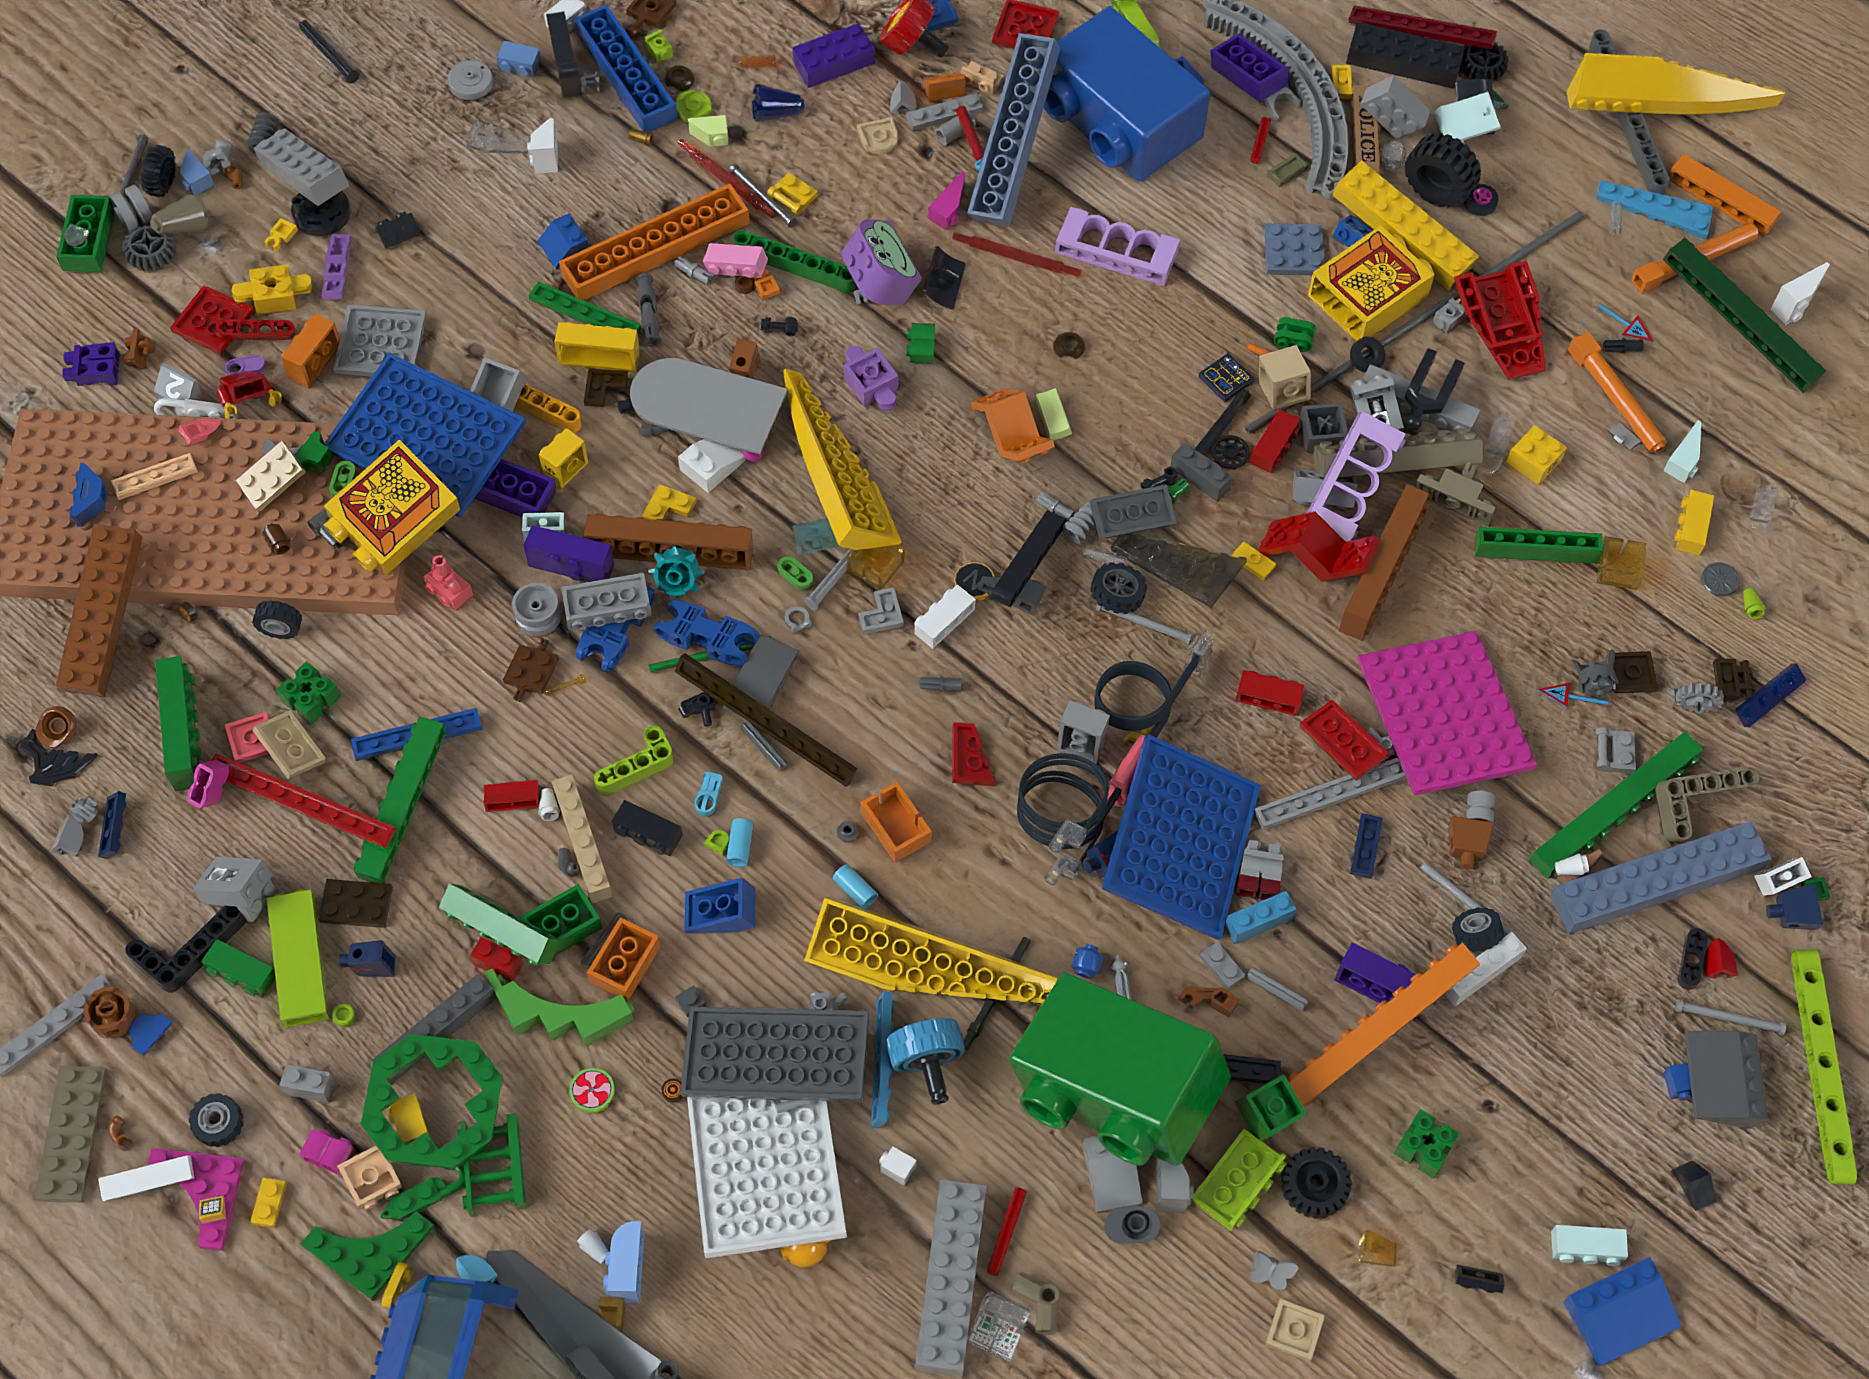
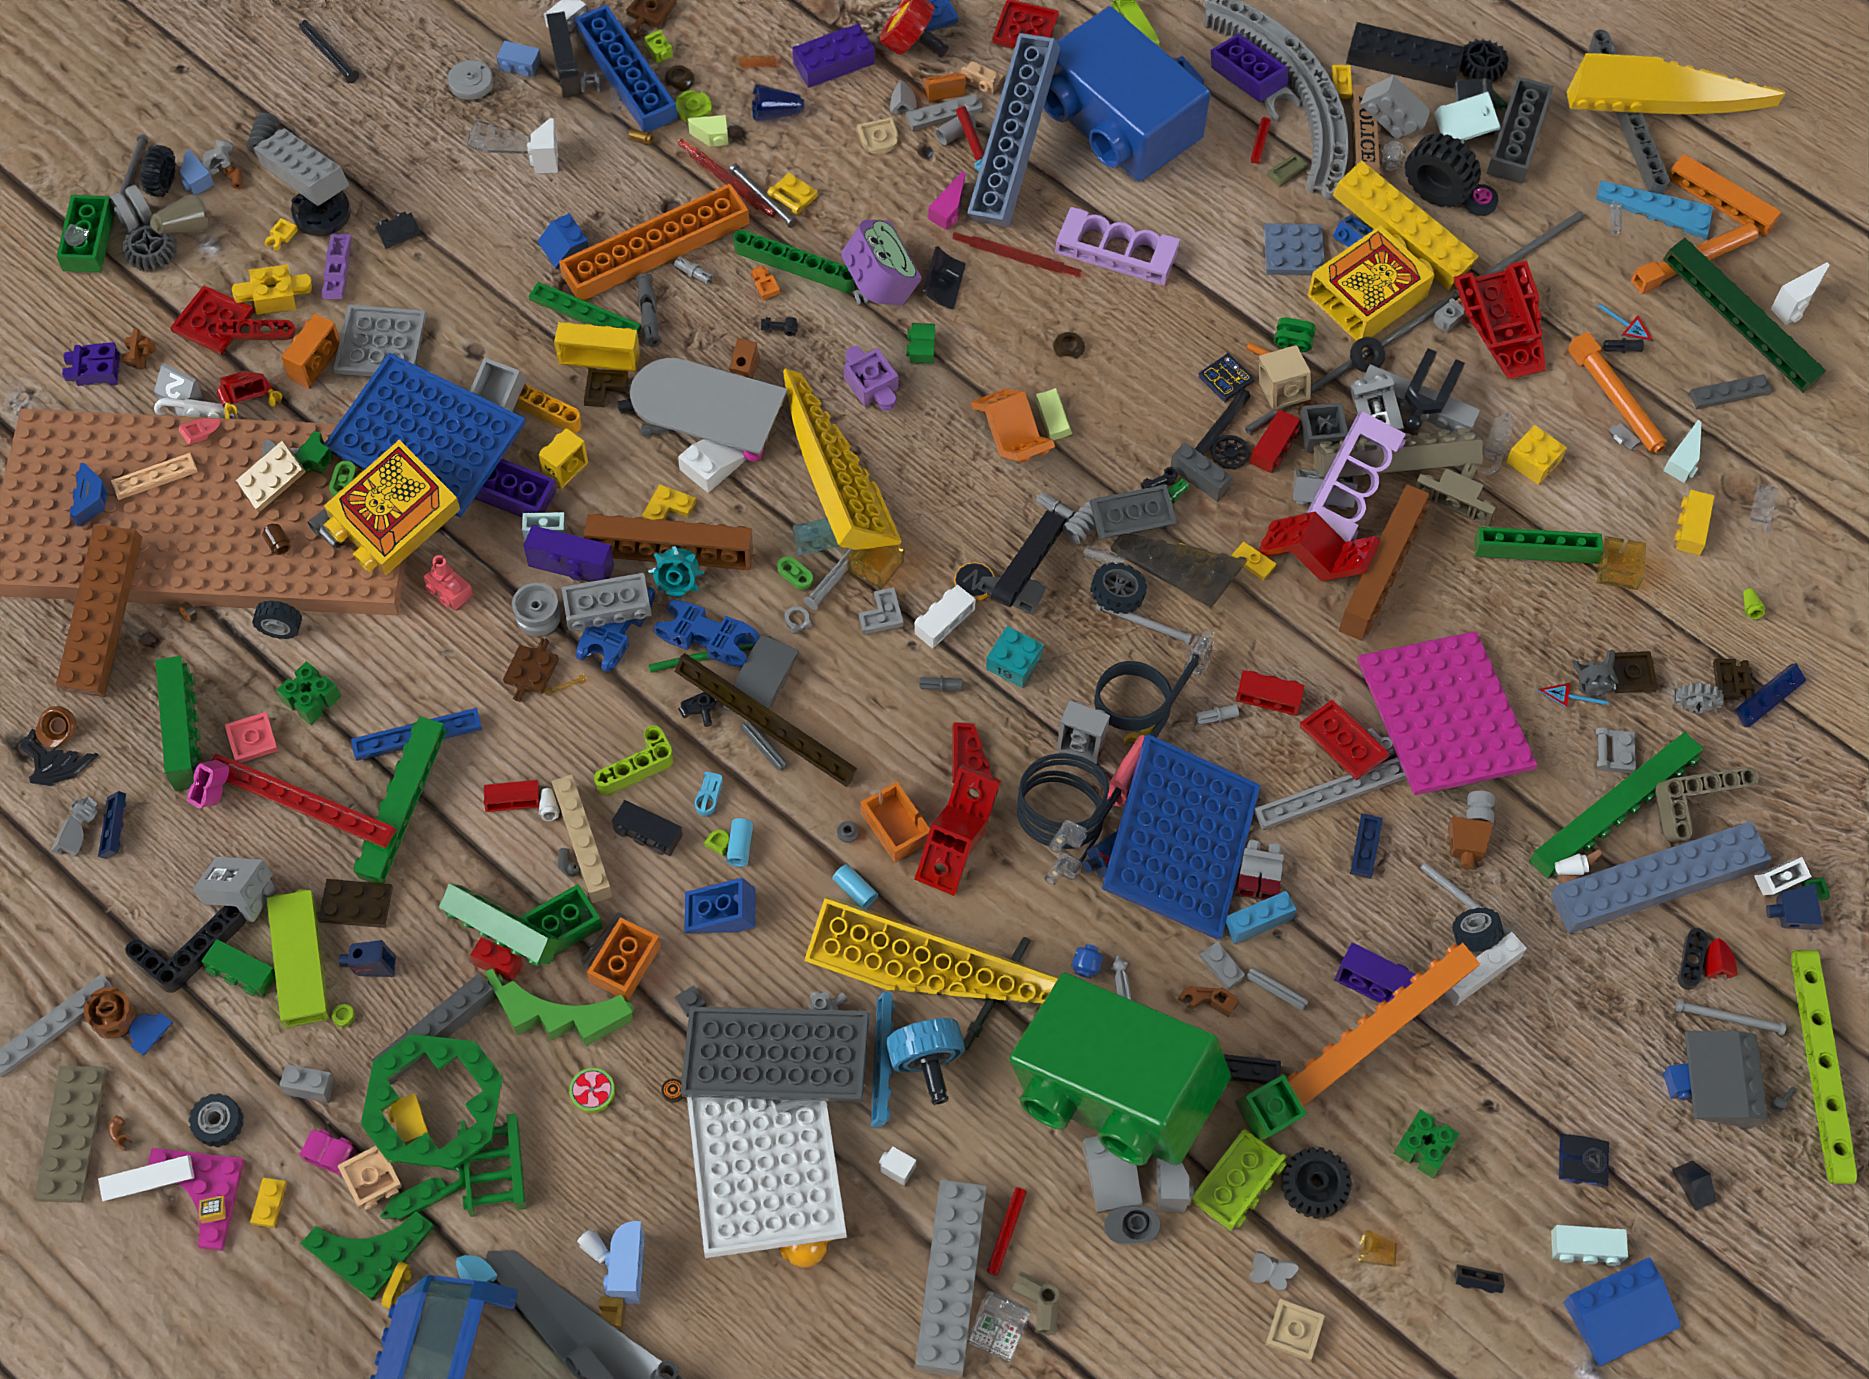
medium lavender piece [225,355,266,375] -> none
tan plate [253,710,326,779] -> none
bright pink brick [703,243,768,278] -> none
reddish brown tile [735,276,754,294] -> none
dark red plate [1349,5,1497,49] -> none
dark grey wheel [1701,562,1739,596] -> none
none -> red bracket [914,764,1002,896]
none -> teal brick [986,626,1044,688]
none -> light grey axle [1196,704,1239,725]
none -> dark grey brick [1487,76,1554,184]
none -> black slope [1559,1134,1609,1188]
none -> dark grey plate [1689,374,1772,409]
none -> dark grey hand [1770,1087,1796,1112]

